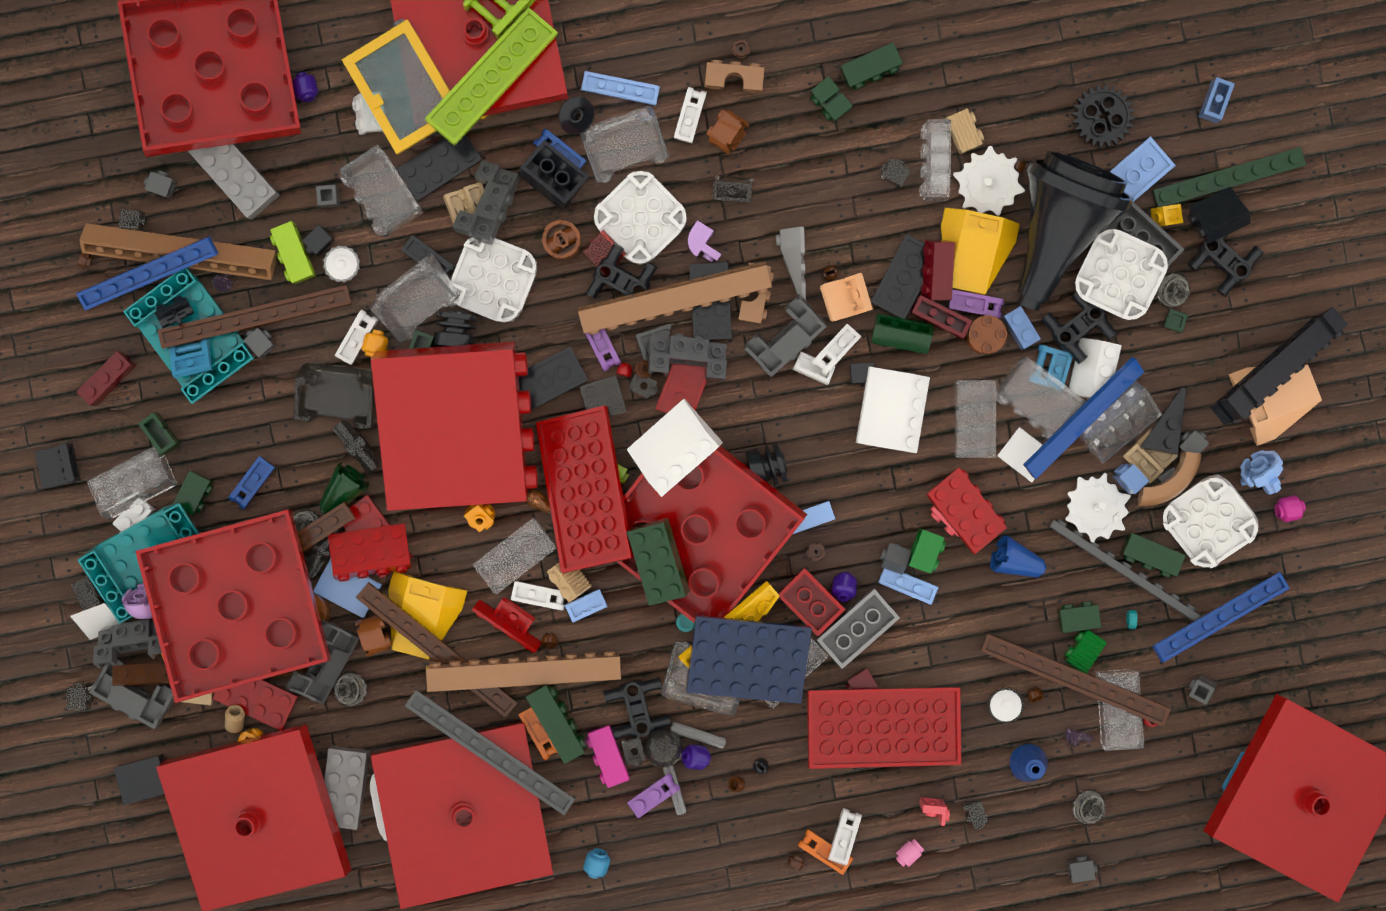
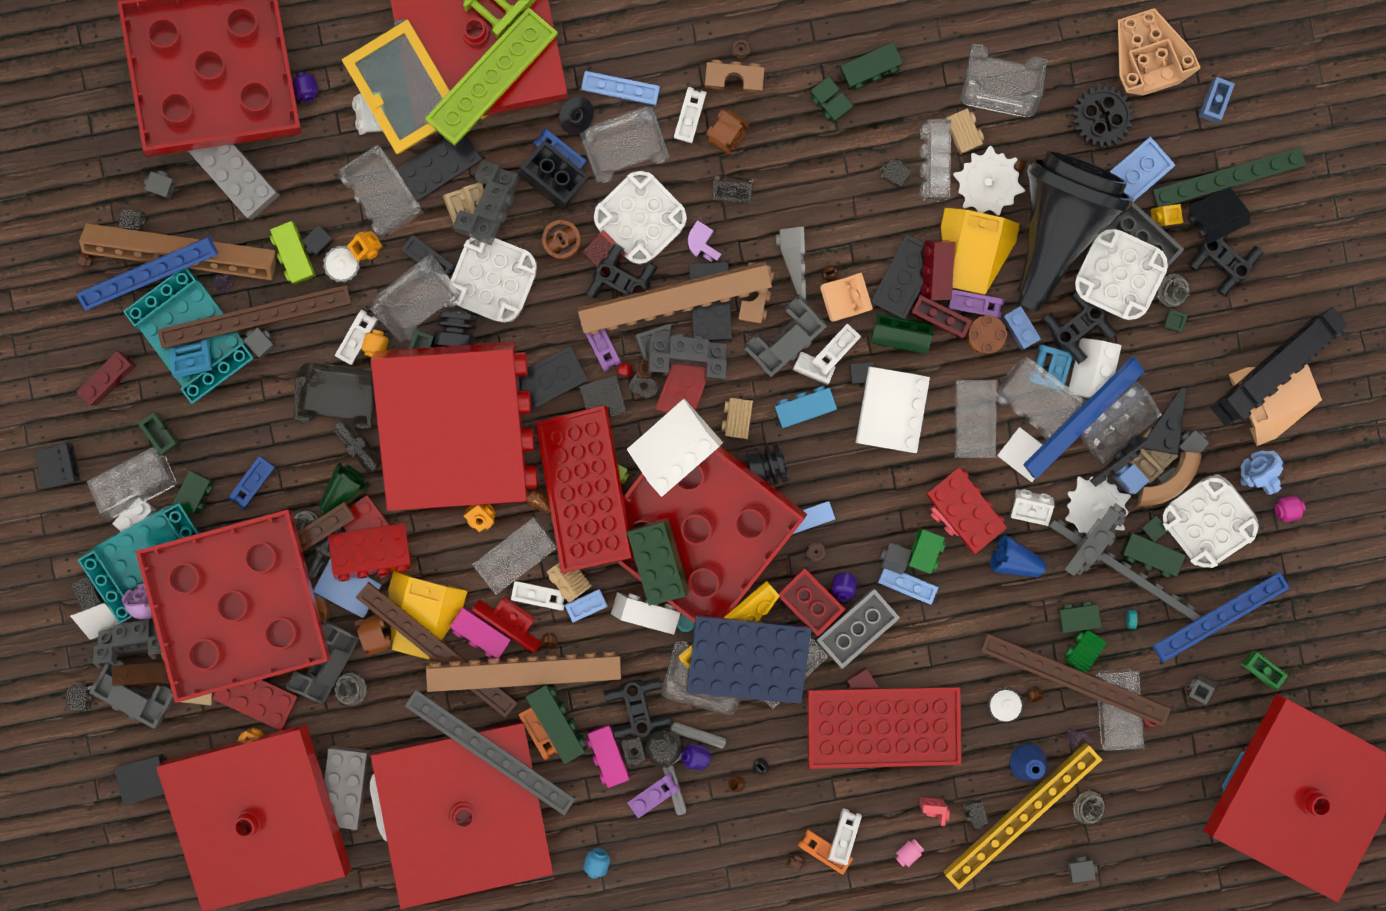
black hips [154,295,194,328] -> none
tan brick [224,705,245,733] -> none
dark grey brick [316,185,341,208] -> none
none -> light orange brick [347,231,383,261]
none -> dark pink brick [450,607,512,658]
none -> white wedge [611,592,681,635]
none -> tan brick [721,398,753,439]
none -> dark azure brick [775,386,837,428]
none -> yellow brick [944,743,1102,890]
none -> clear windscreen [960,44,1047,117]
none -> white bracket [1011,489,1054,526]
none -> dark grey bracket [1064,503,1127,576]
none -> black wing [1090,435,1154,487]
none -> light nougat wedge [1118,8,1200,96]
none -> dark green tile [1141,515,1168,542]
none -> green brick [1241,650,1288,690]

